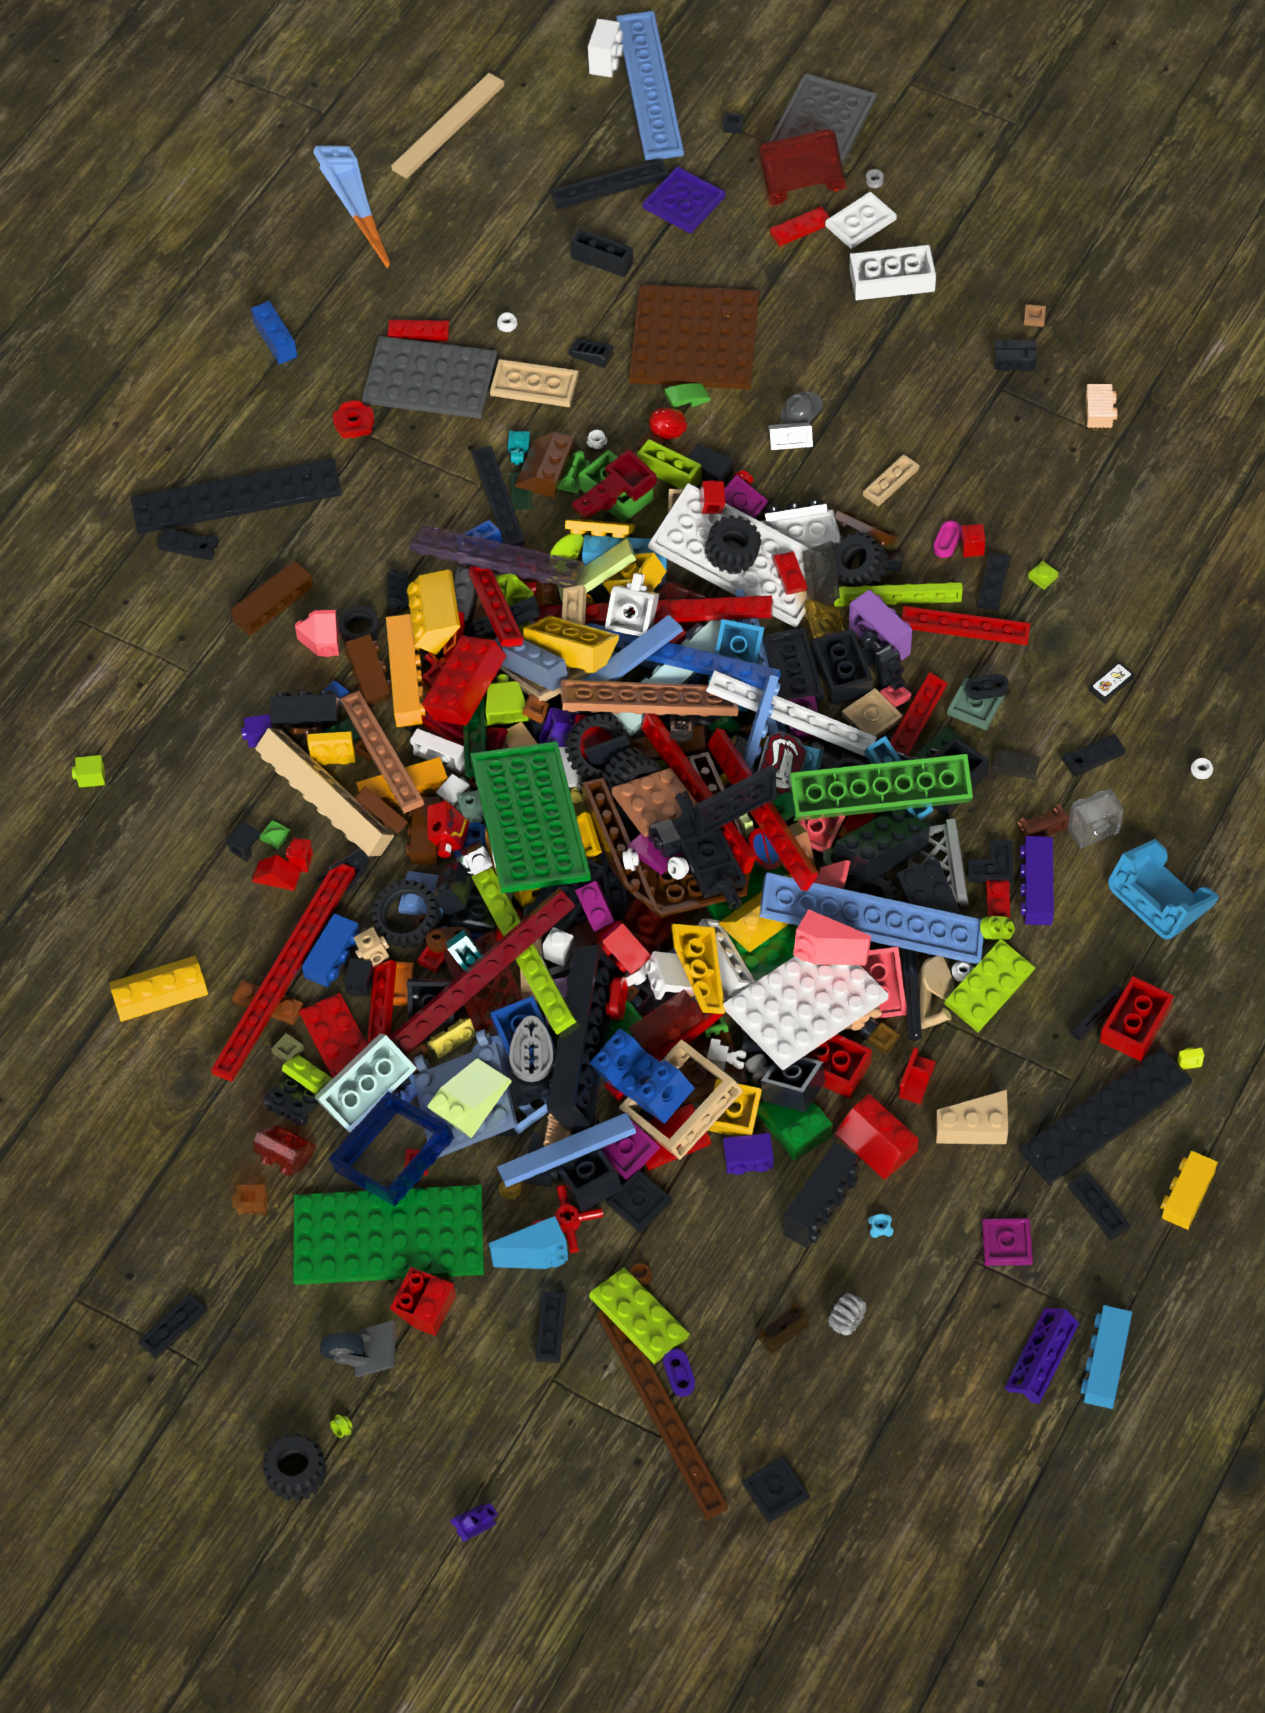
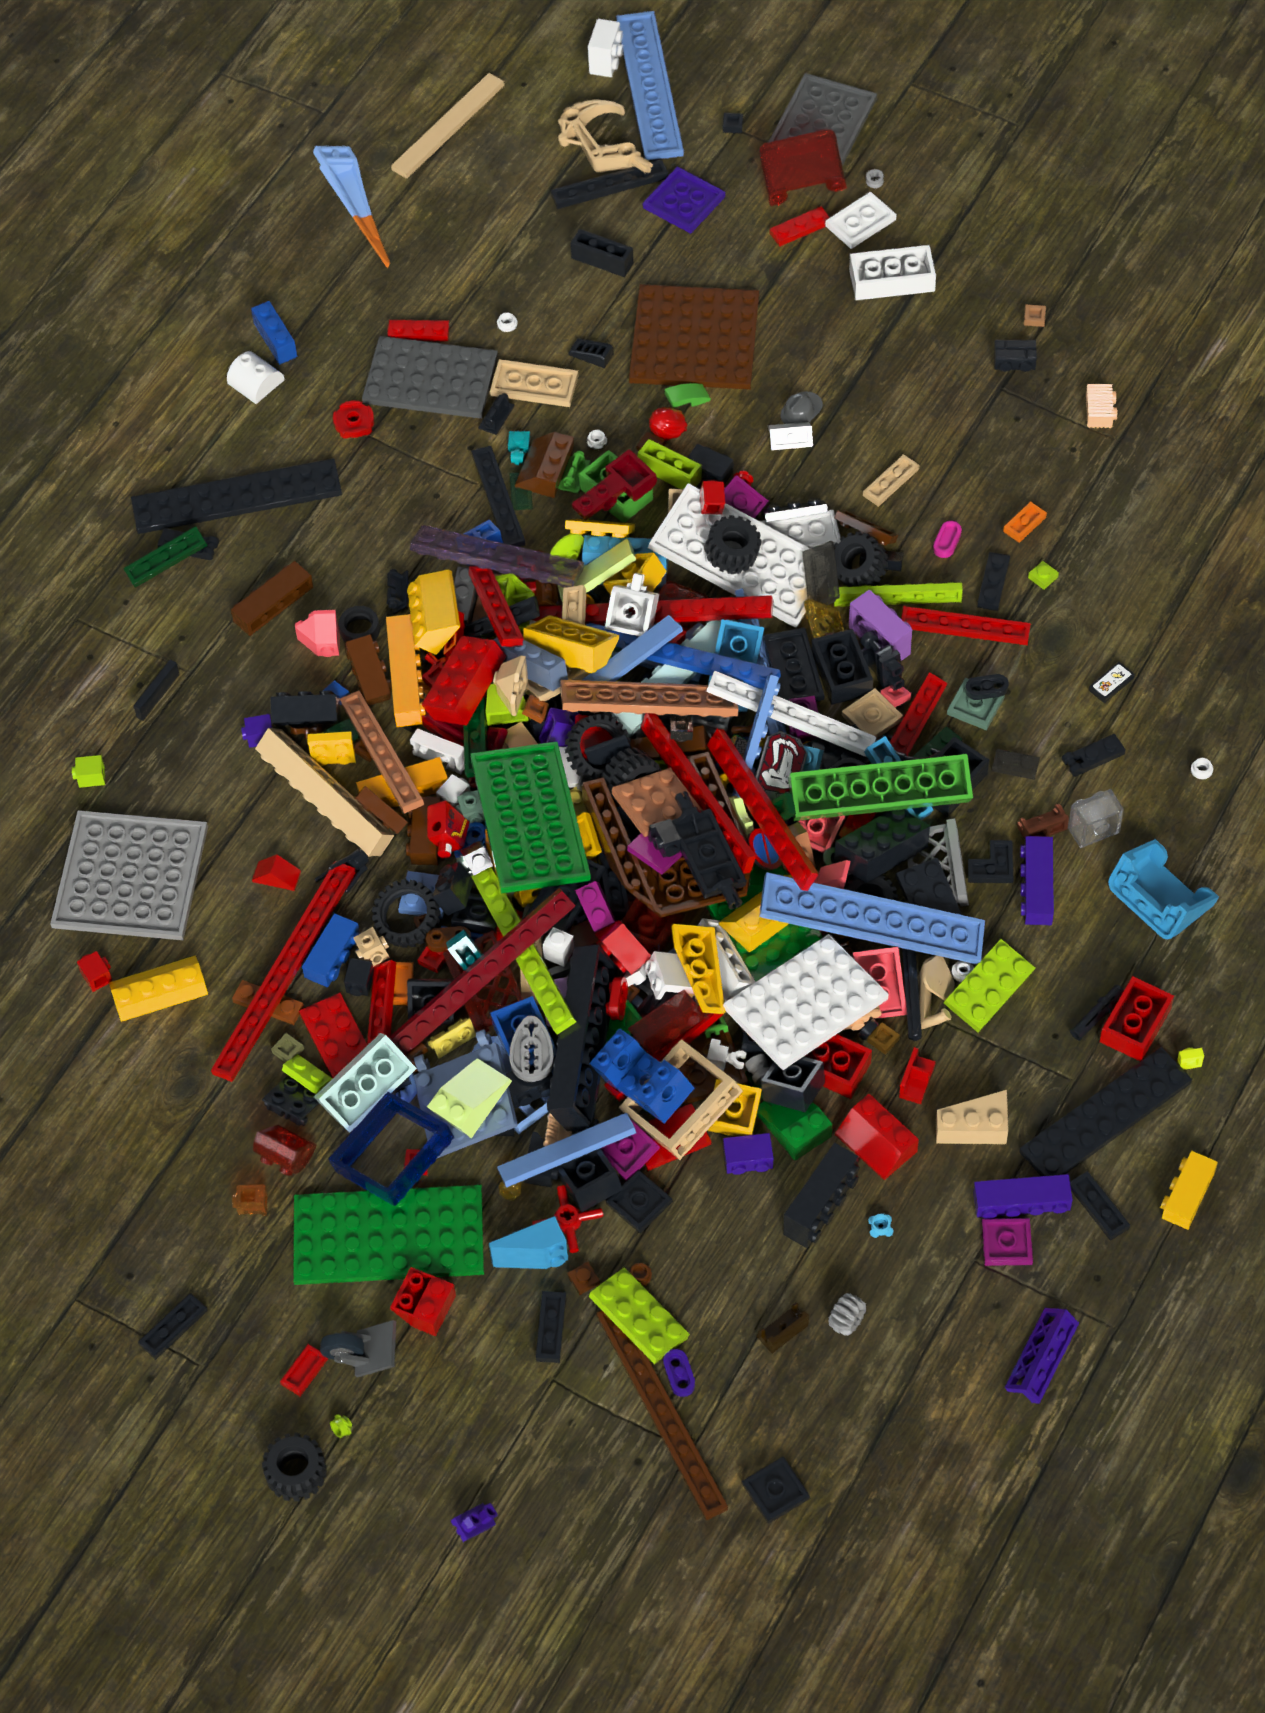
black panel [227,822,261,862] -> none
bright green tile [260,820,291,850] -> none
red brick [286,838,314,873] -> none
white plate [623,848,639,871] -> none
white plate [668,857,689,879] -> none
black tile [695,765,776,837] -> none
dark green tile [709,715,741,737] -> none
red plate [773,551,807,595] -> none
coral slope [793,909,871,965] -> none
red brick [960,524,986,557] -> none
lime plate [980,916,1015,940] -> none
red plate [986,881,1010,918] -> none
dark azure brick [1081,1305,1132,1409] -> none
none -> light grey plate [50,811,208,940]
none -> red brick [77,951,112,992]
none -> dark green plate [123,526,208,588]
none -> black tile [134,659,180,721]
none -> white brick [227,351,285,404]
none -> red tile [280,1344,328,1397]
none -> black hinge [478,393,515,435]
none -> tan slope [493,655,528,716]
none -> tan piece [558,100,653,173]
none -> reddish brown plate [567,1262,600,1295]
none -> dark purple brick [973,1174,1073,1219]
none -> orange plate [1003,502,1047,543]

